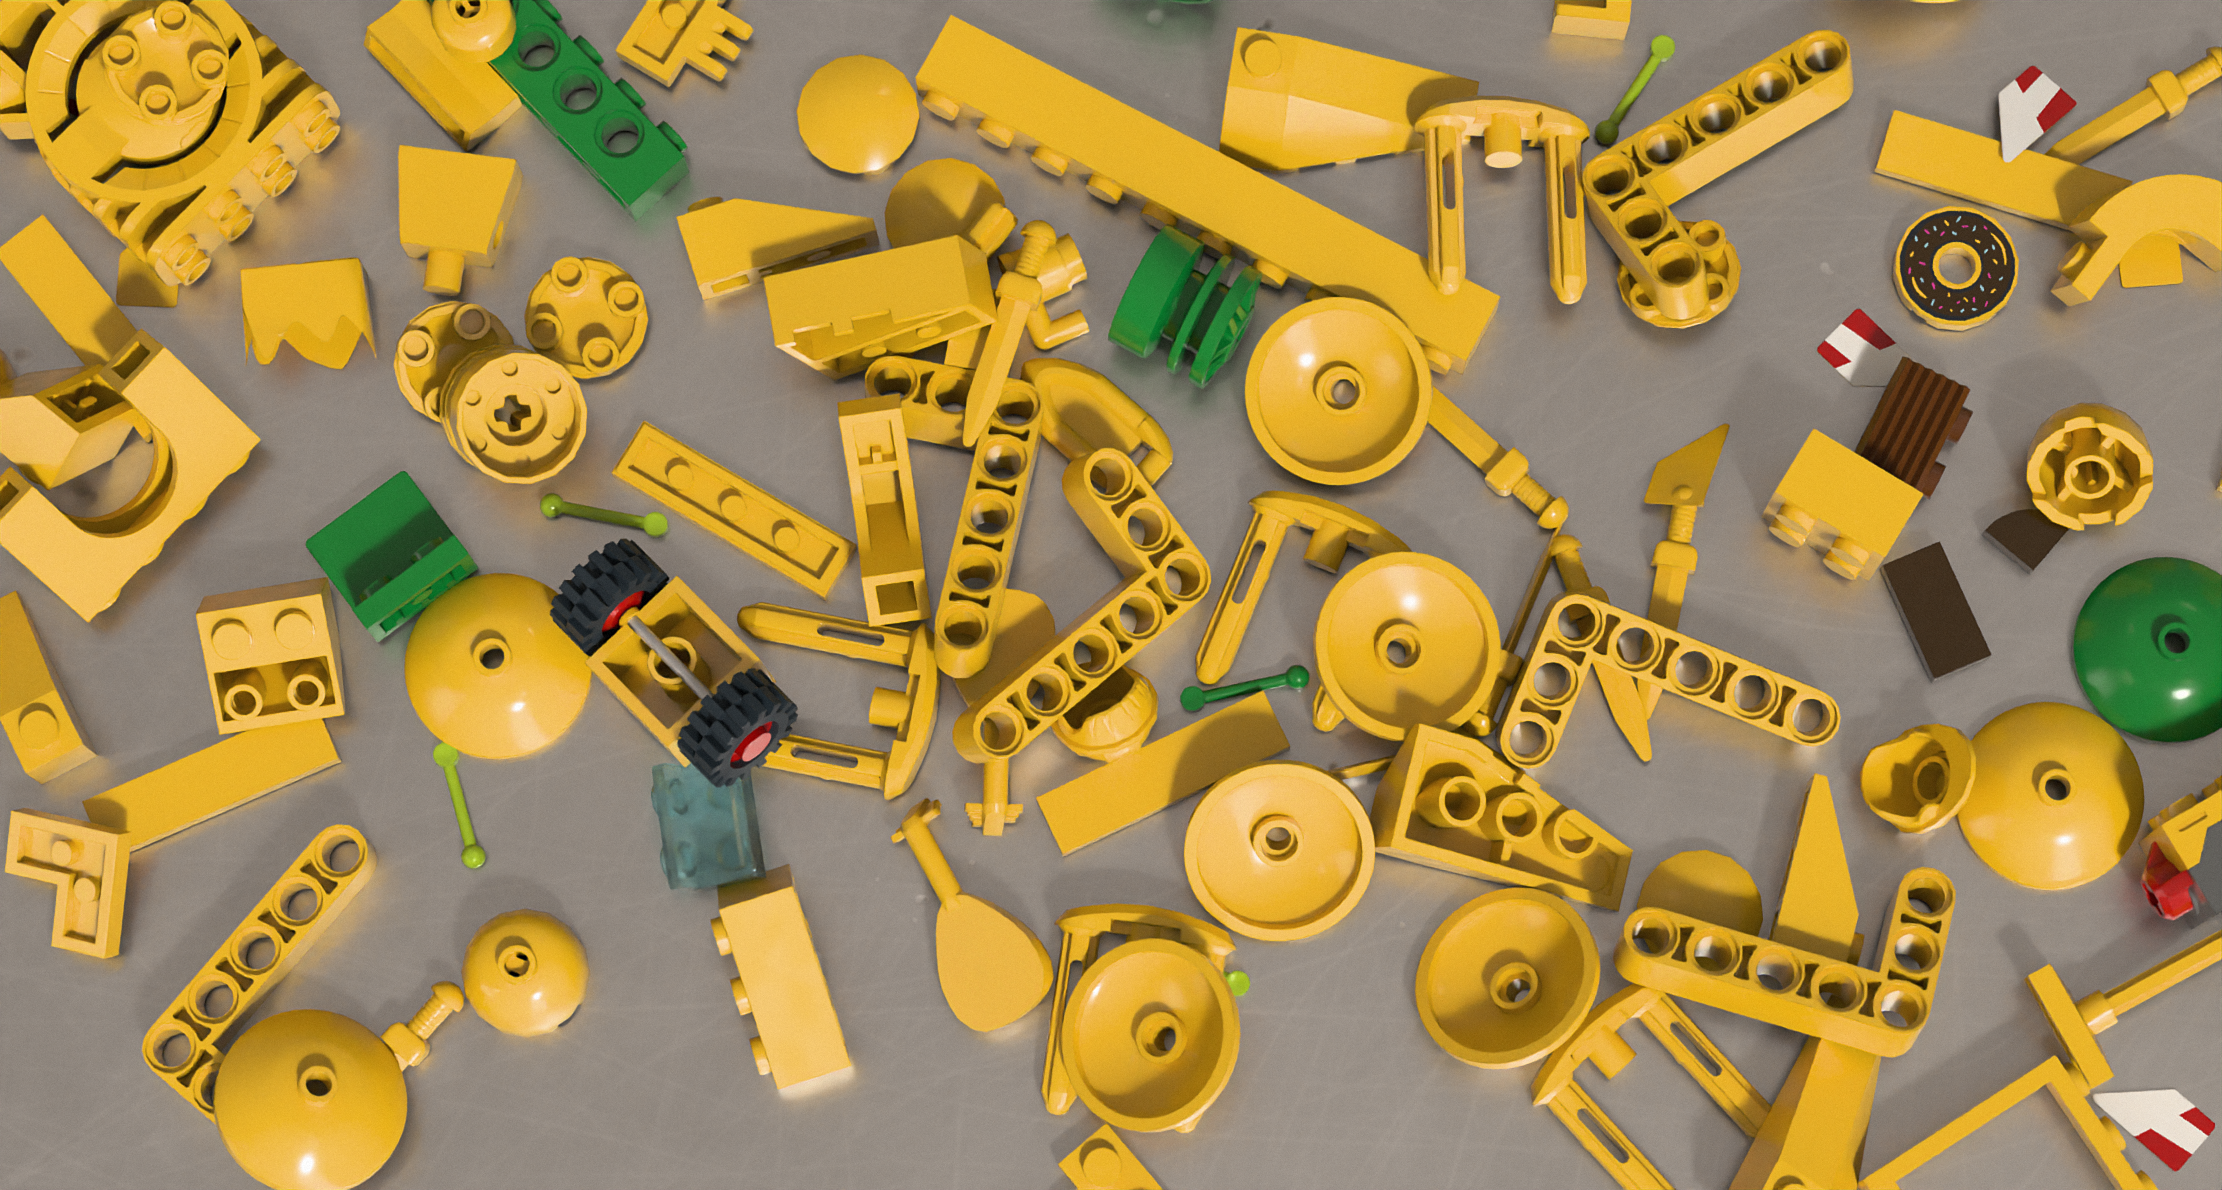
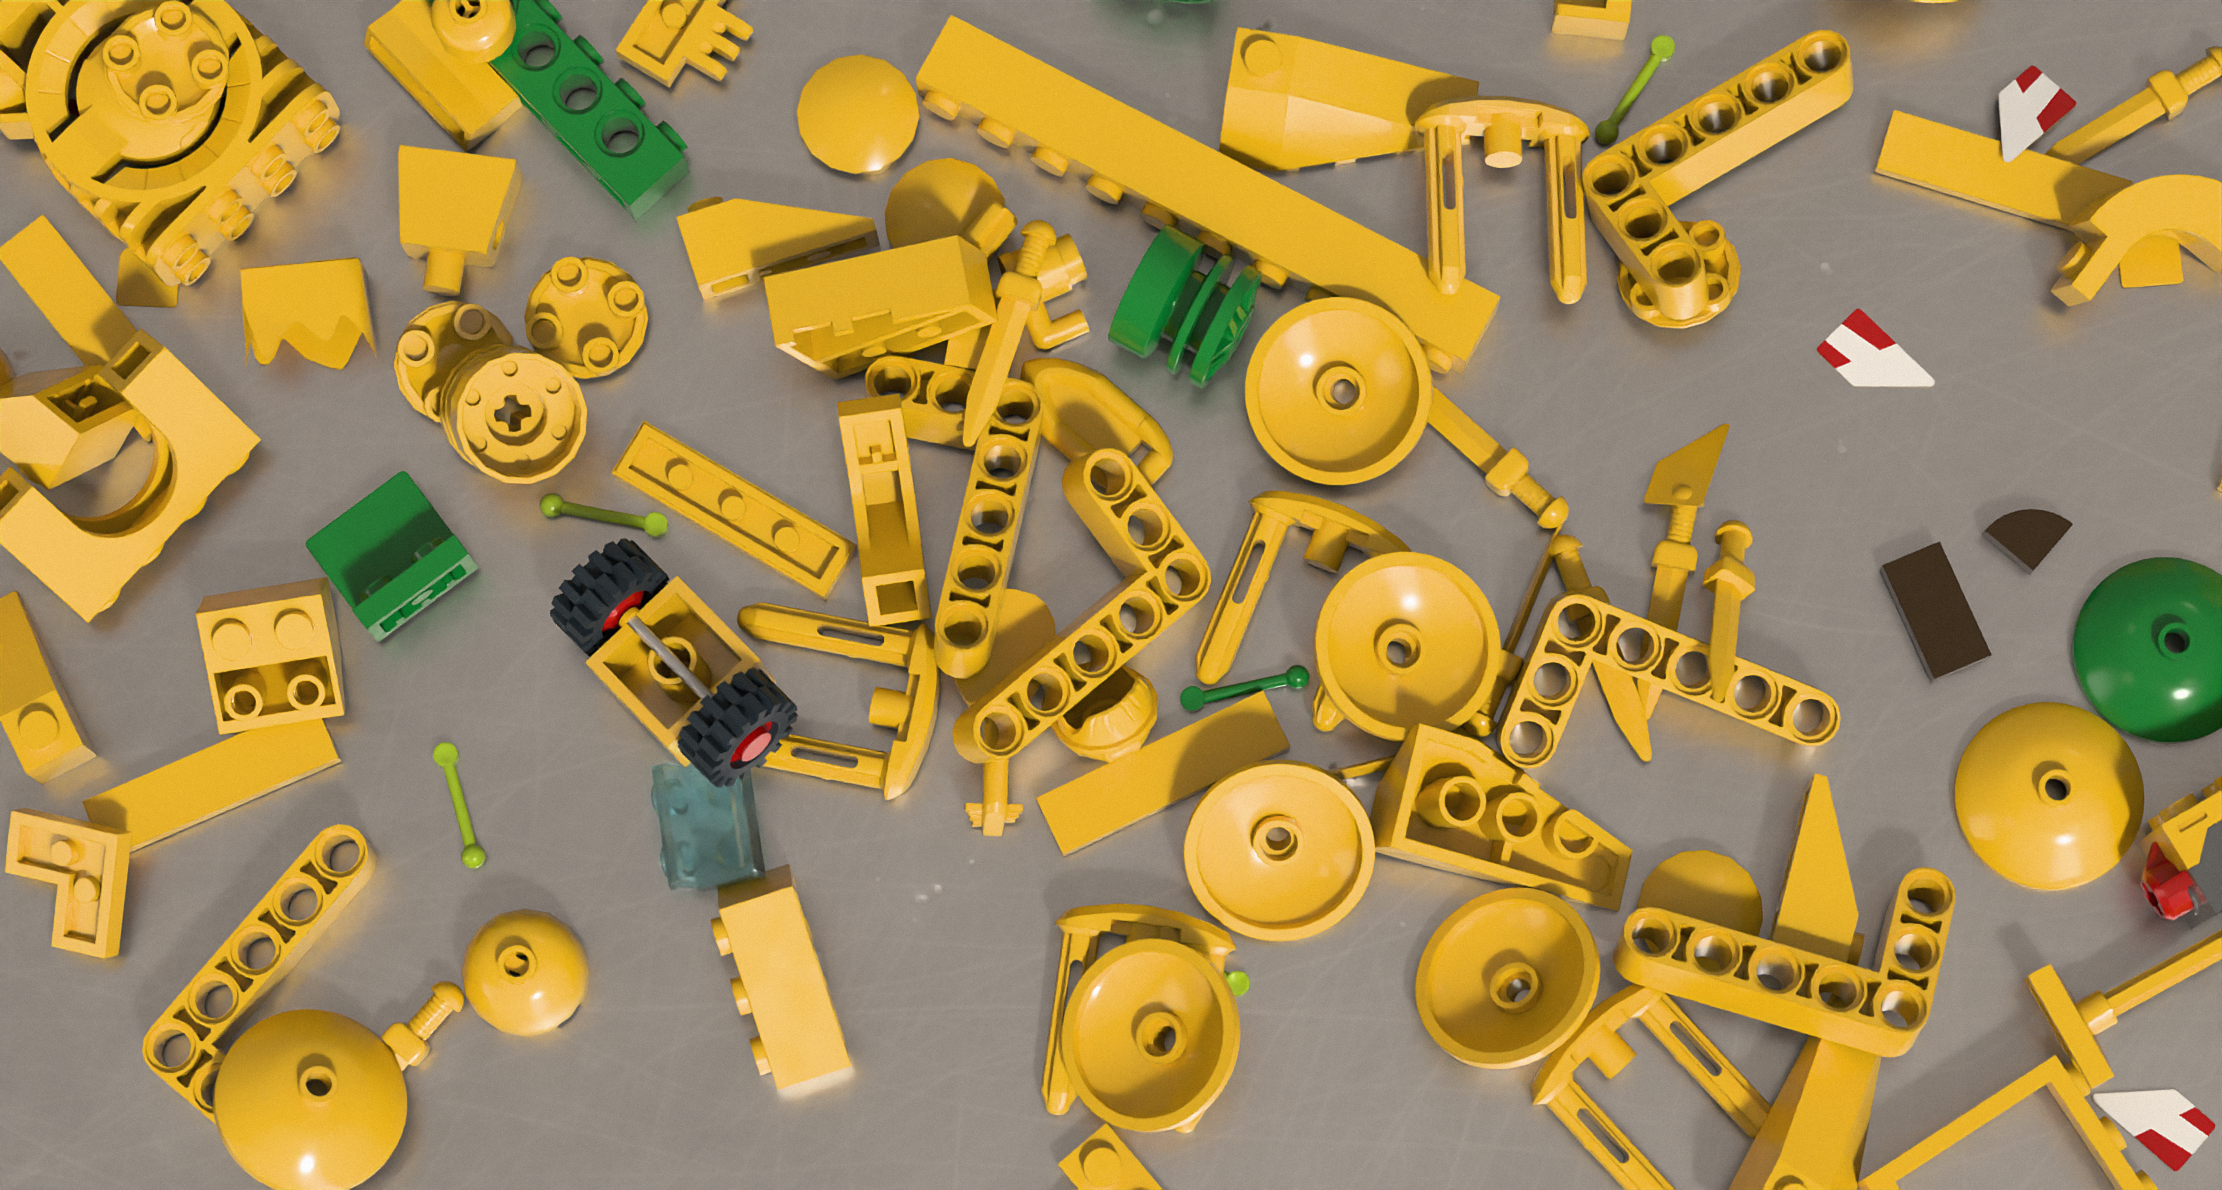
yellow dish [404,573,593,760] -> none
yellow piece [890,798,1054,1032] -> none
yellow brick [1761,428,1923,581] -> none
reddish brown brick [1854,357,1973,499] -> none
yellow piece [1860,724,1976,834] -> none
tile [1893,206,2019,331] -> none
yellow cylinder [2027,403,2153,530] -> none
none -> yellow sword [1703,520,1756,703]

